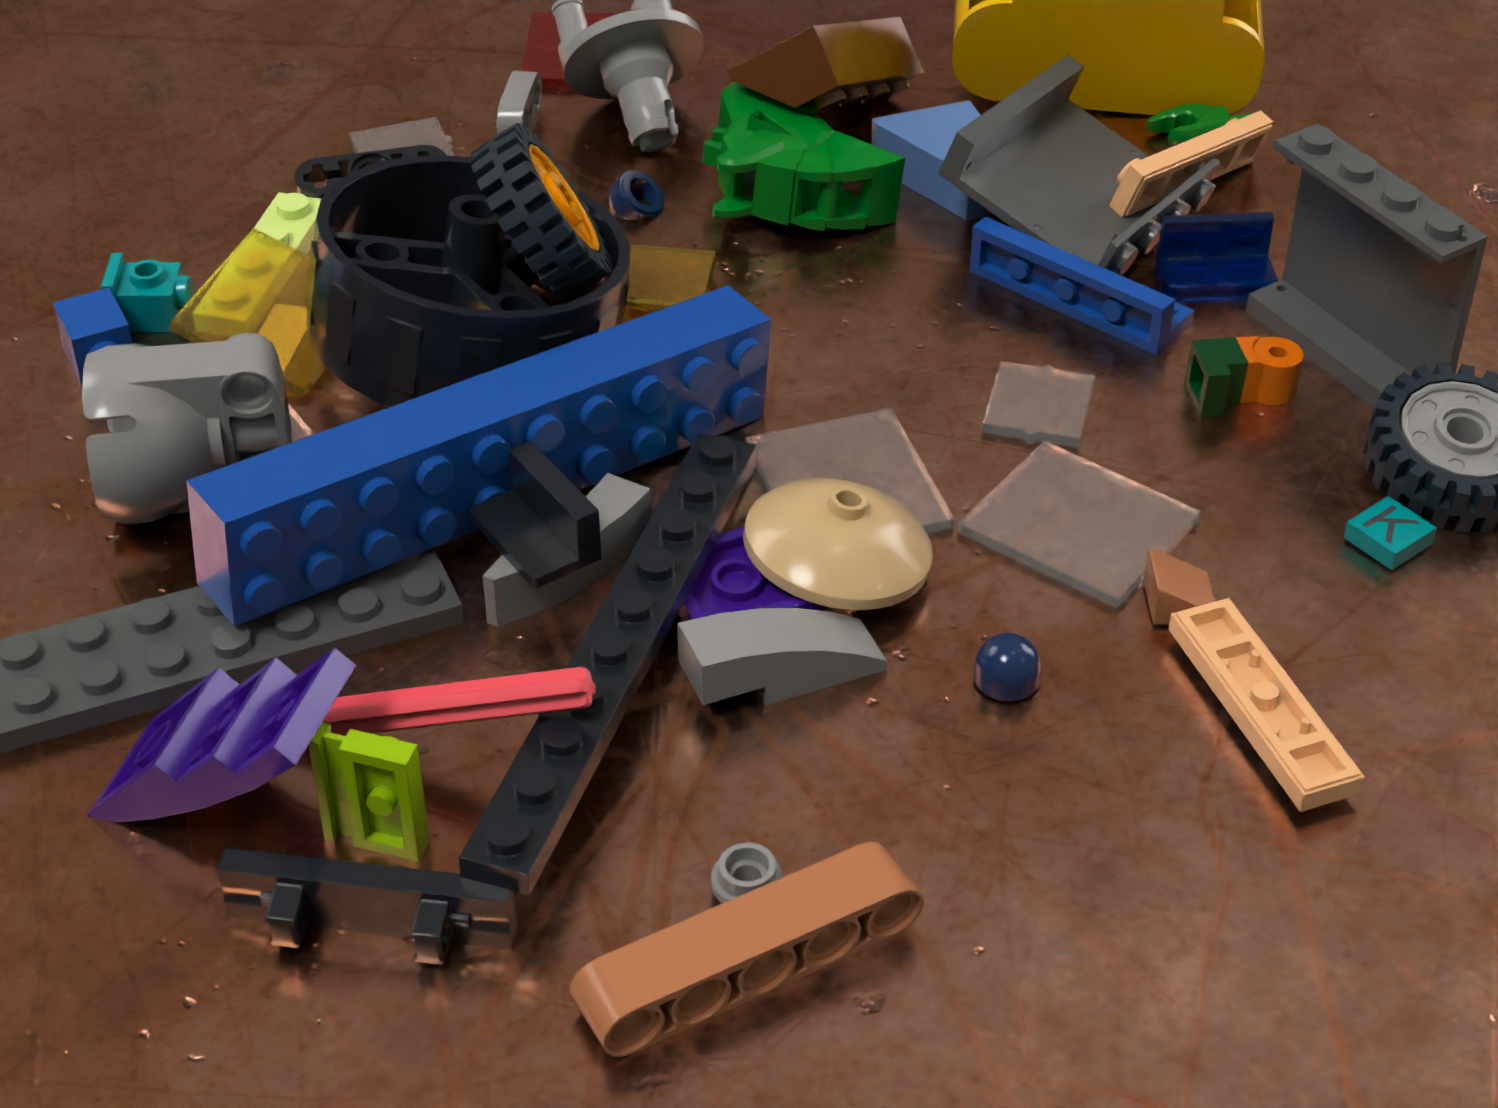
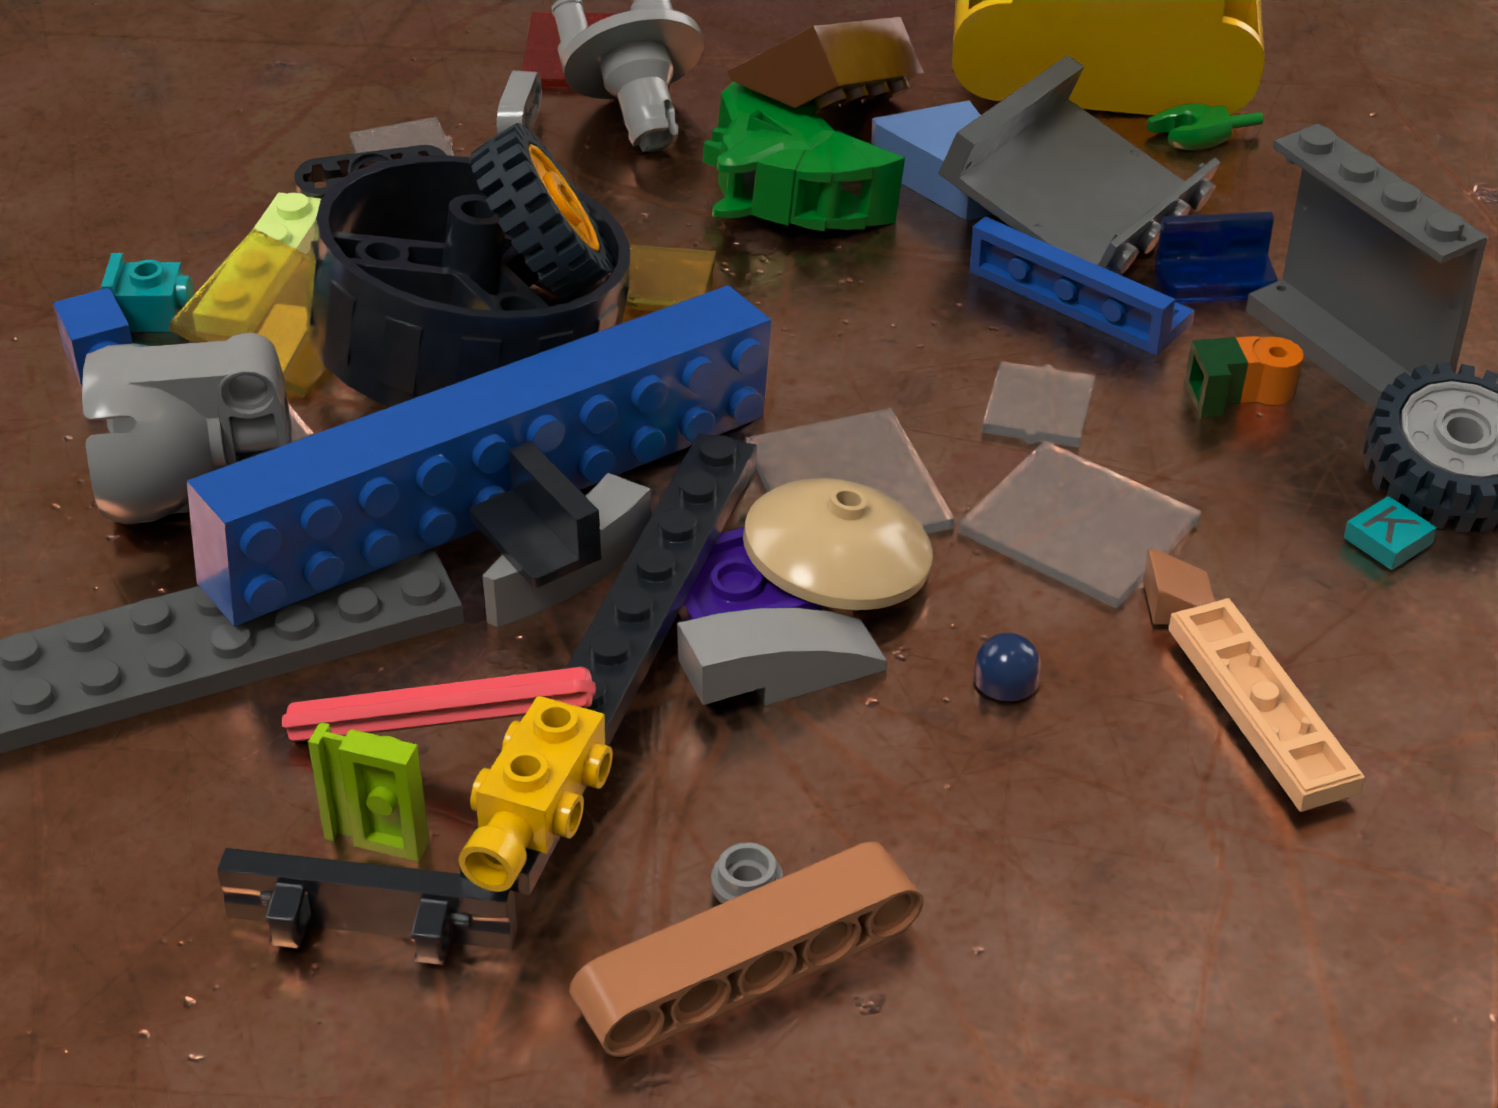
dark purple slope [87,647,356,823] -> none
dark blue piece [608,170,664,220] -> none
light nougat plate [1109,110,1274,217] -> none
none -> yellow brick [458,695,613,892]

